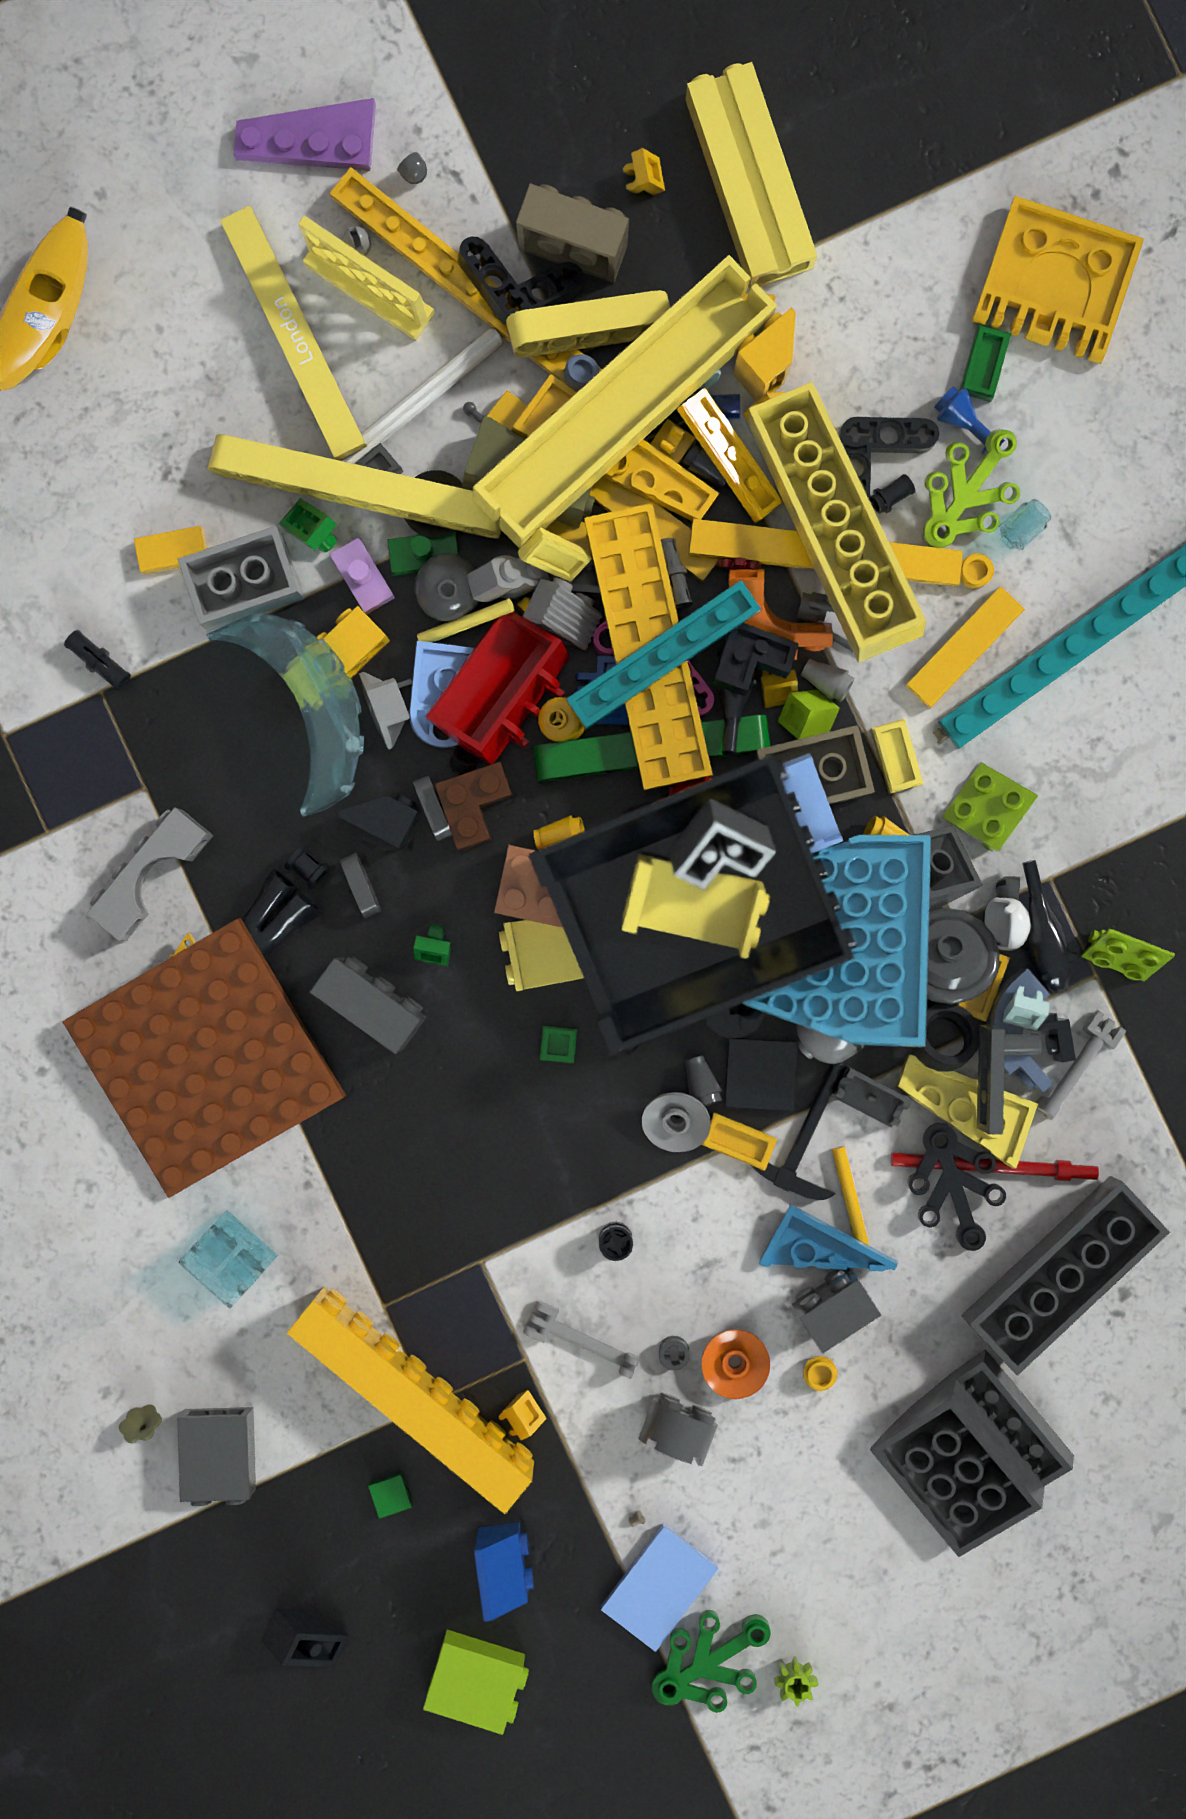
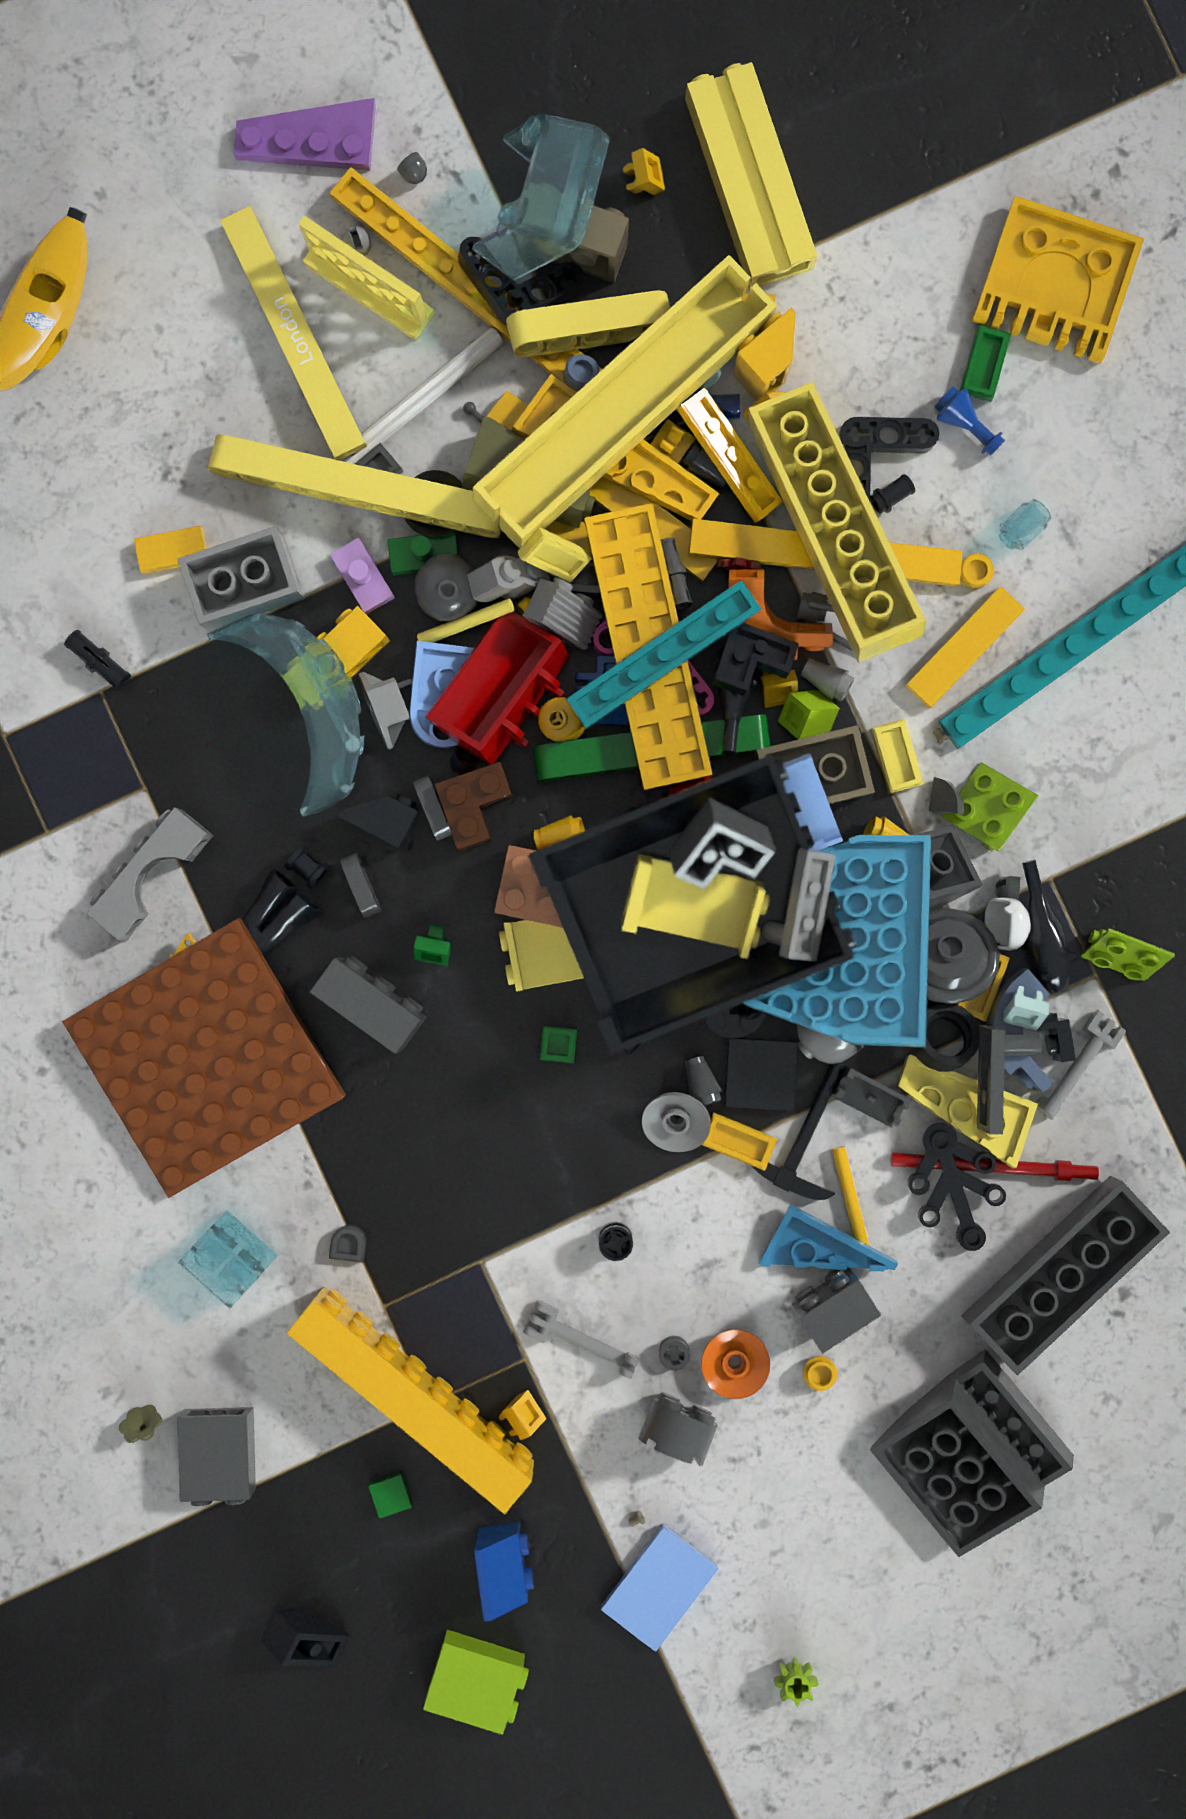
green tile [278,498,337,553] -> none
green plant [652,1610,771,1713] -> none
lime plant [923,429,1020,548] -> none
none -> dark grey tile [329,1225,367,1263]
none -> clear light blue windscreen [472,113,610,281]
none -> light grey piece [761,849,836,961]
none -> dark grey tile [929,777,964,815]

